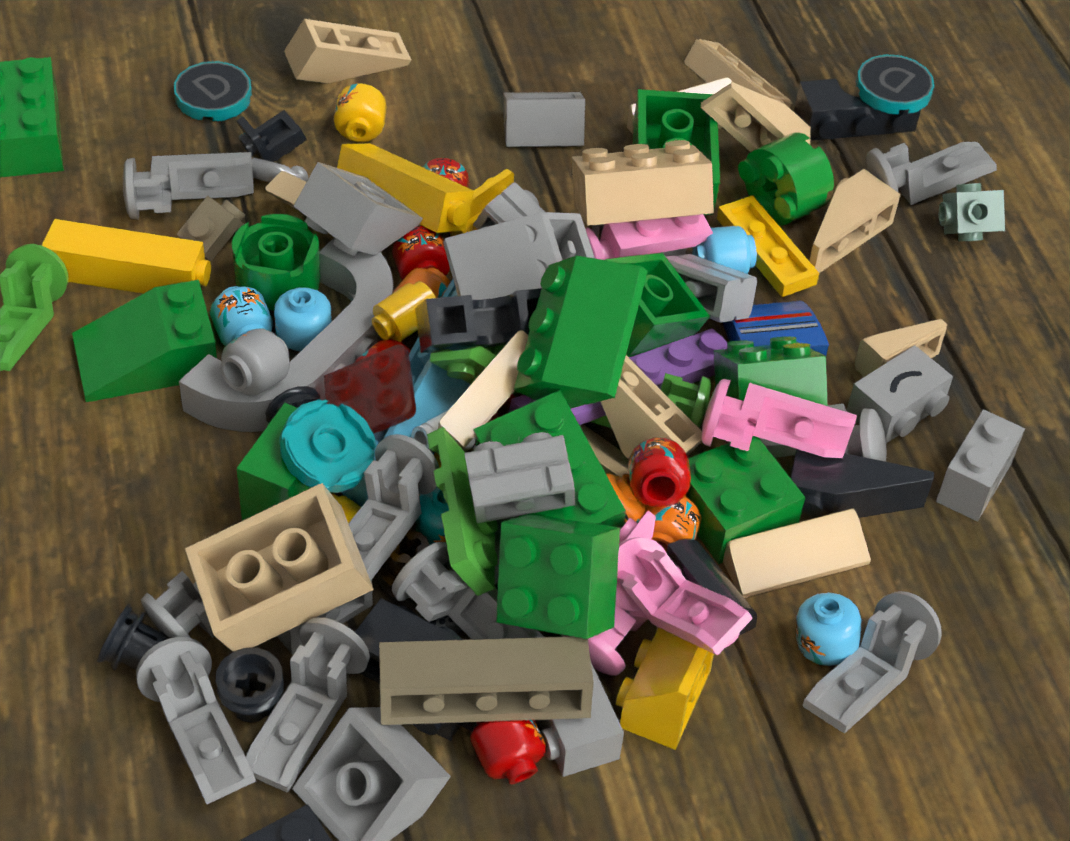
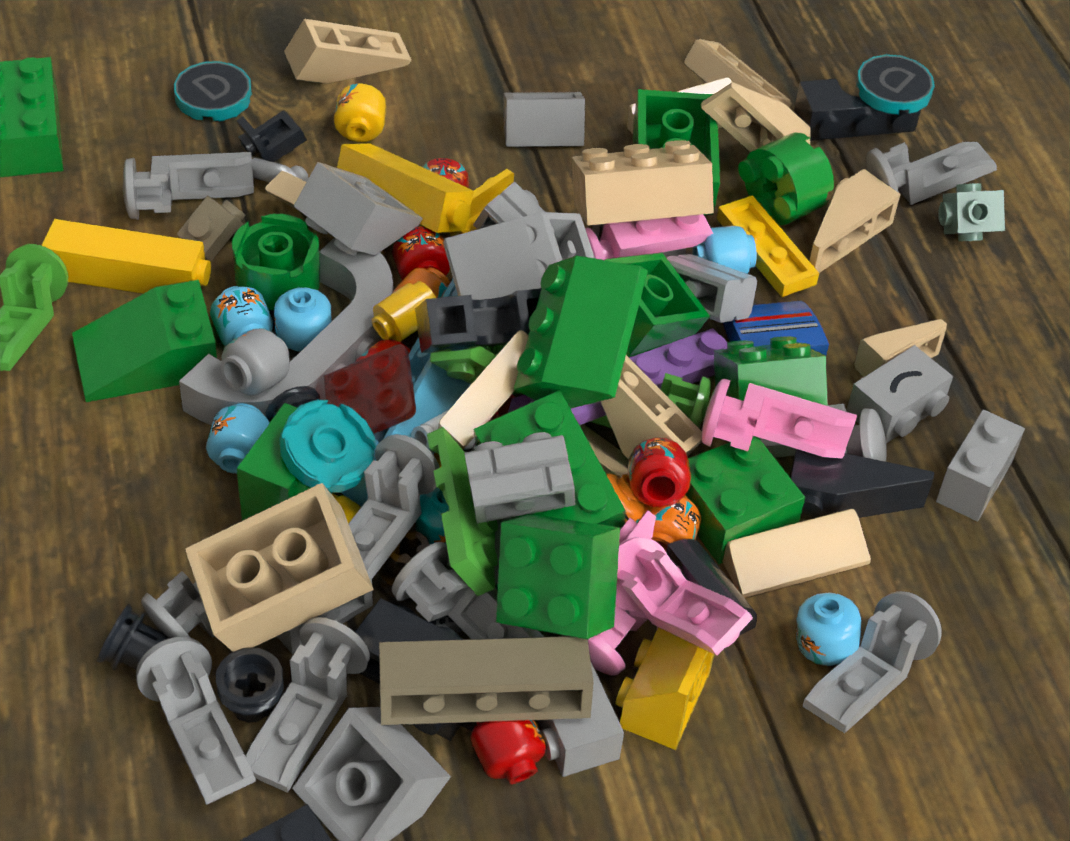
none -> medium azure head [206,403,270,473]

